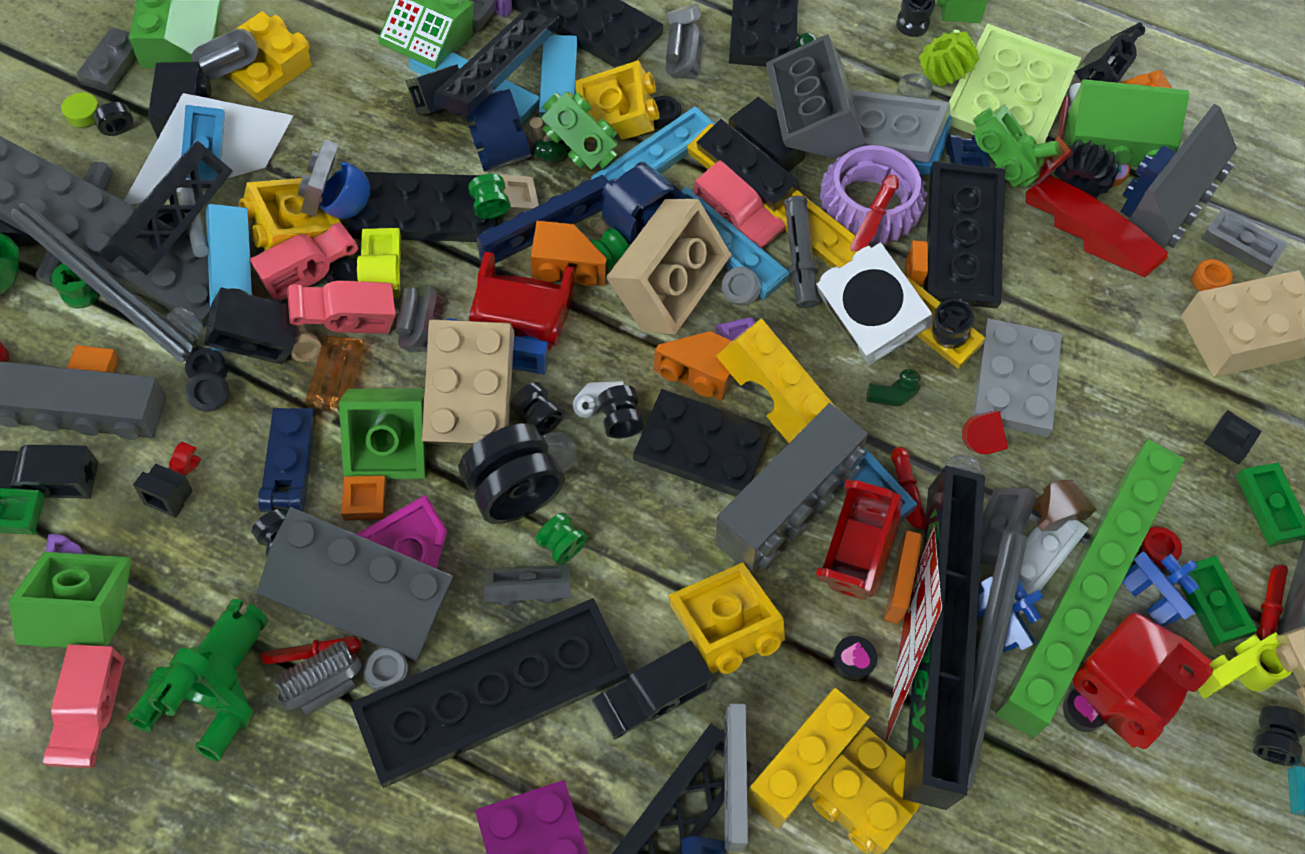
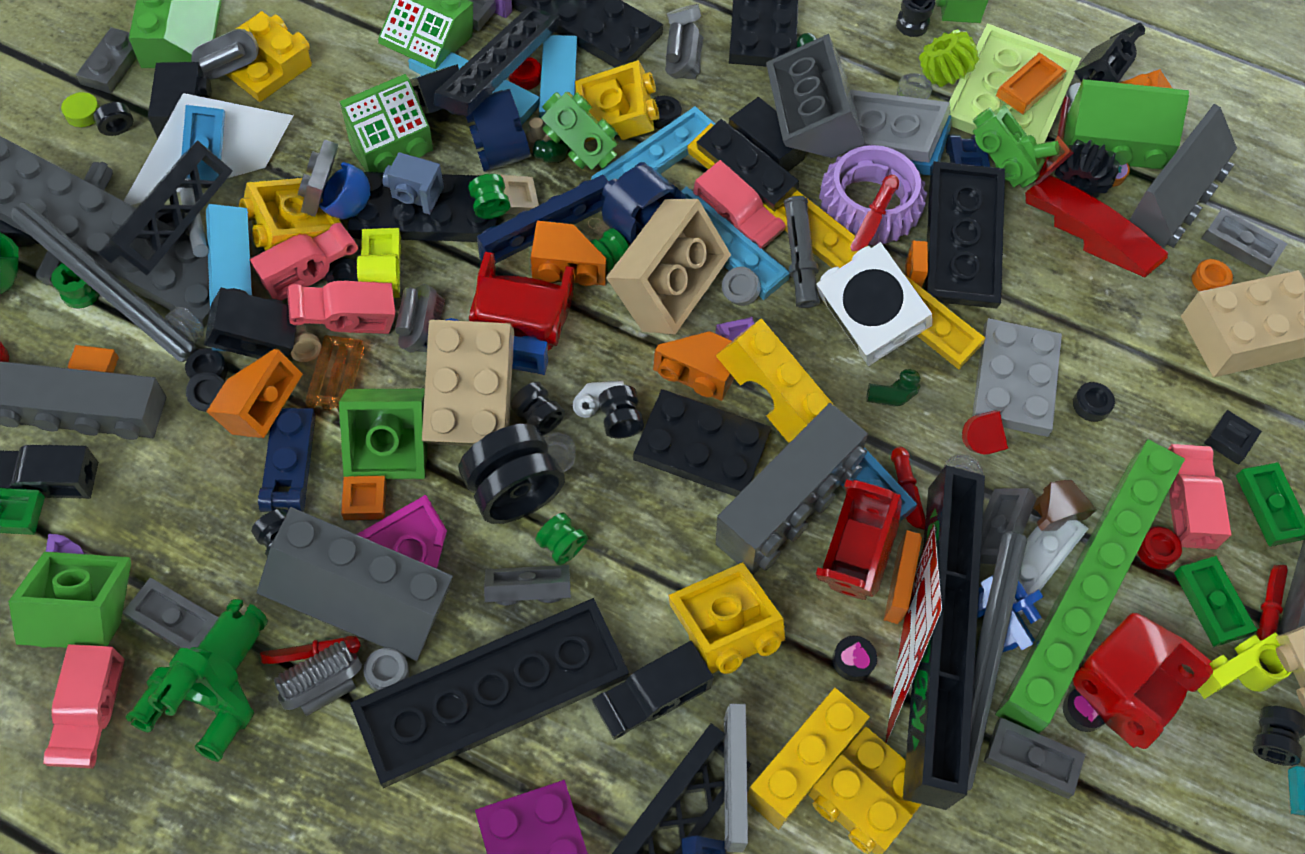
black piece [133,441,201,518] -> none
black wheel [932,299,974,349] -> none
dark blue plate [1120,145,1176,218] -> none
blue hips [1122,552,1199,627] -> none
none -> flat silver plate [122,578,219,649]
none -> orange slope [206,349,303,438]
none -> slope [339,74,433,172]
none -> sand blue brick [382,152,444,215]
none -> red tile [508,57,542,90]
none -> flat silver plate [983,718,1086,799]
none -> orange tile [996,52,1067,114]
none -> black tile [1073,382,1115,422]
none -> coral piece [1168,444,1231,550]

